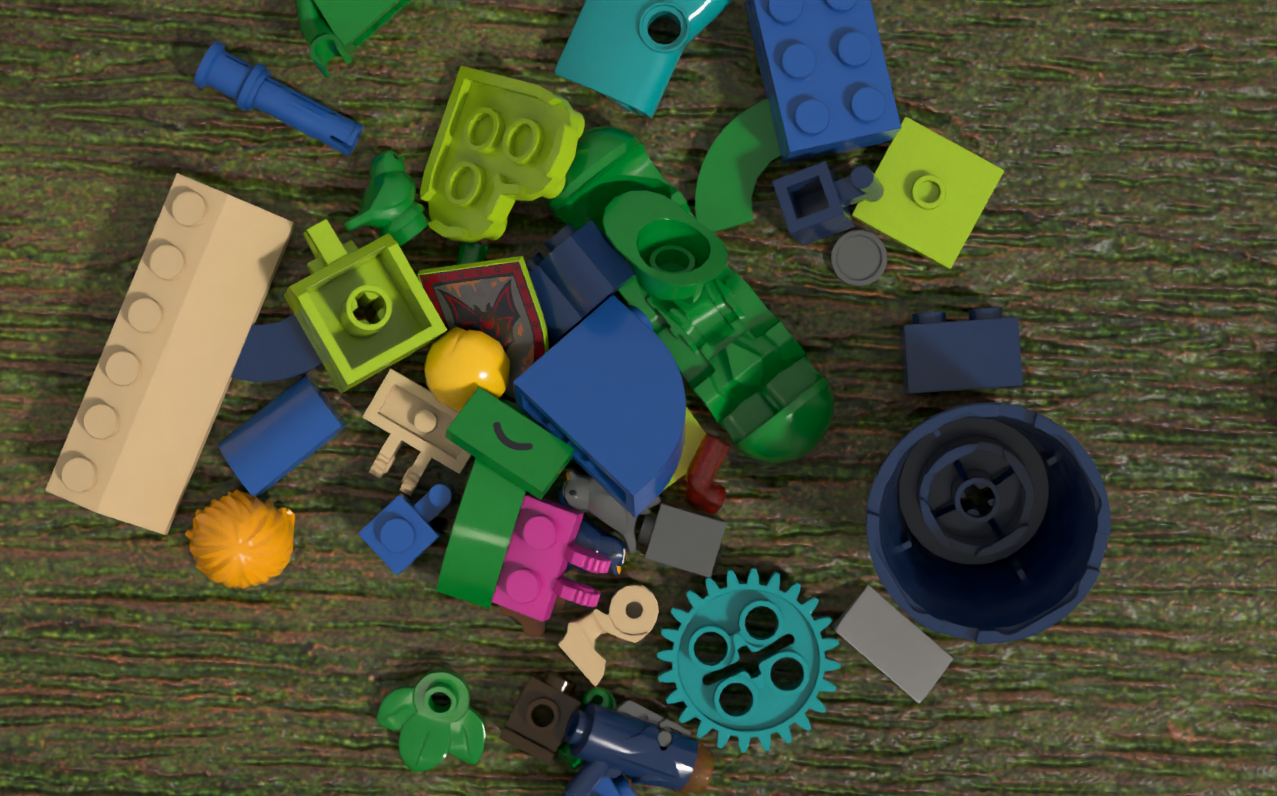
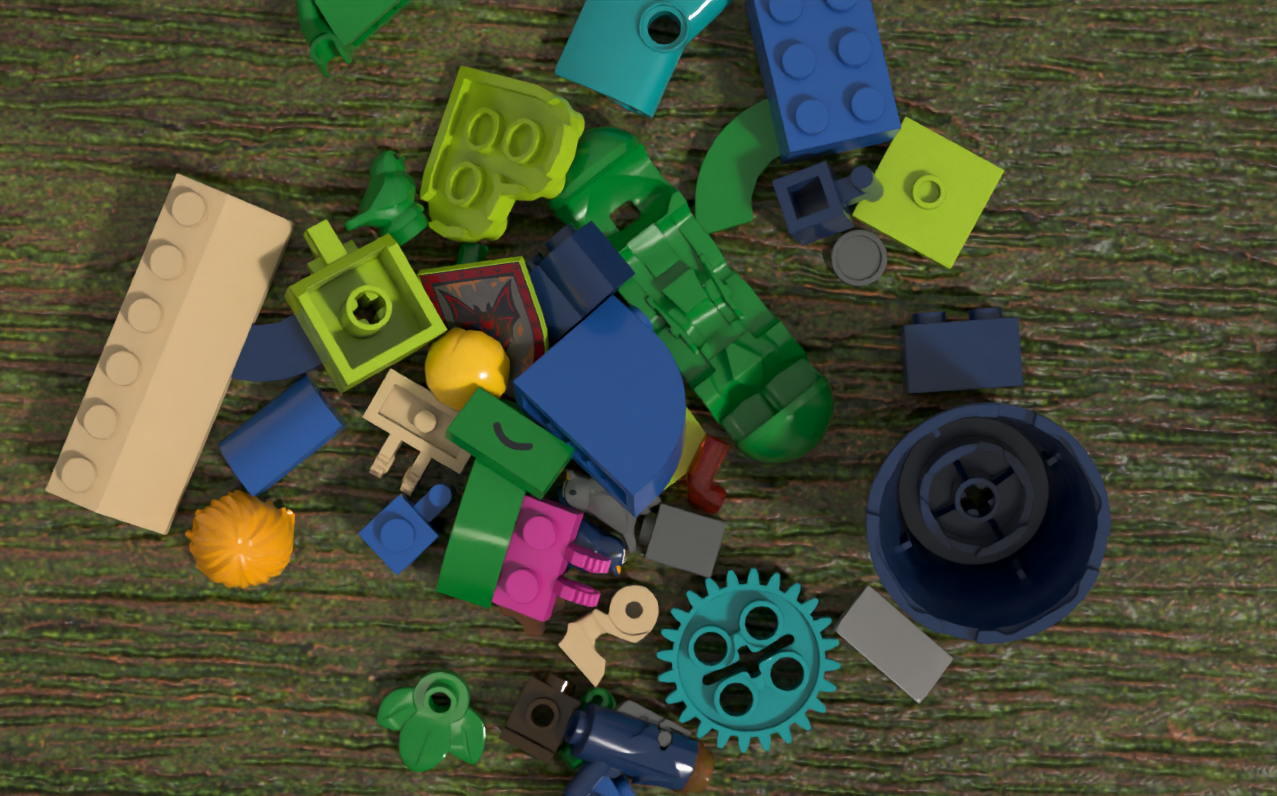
blue pin [194,40,364,157] -> none
green piece [602,190,728,305] -> none

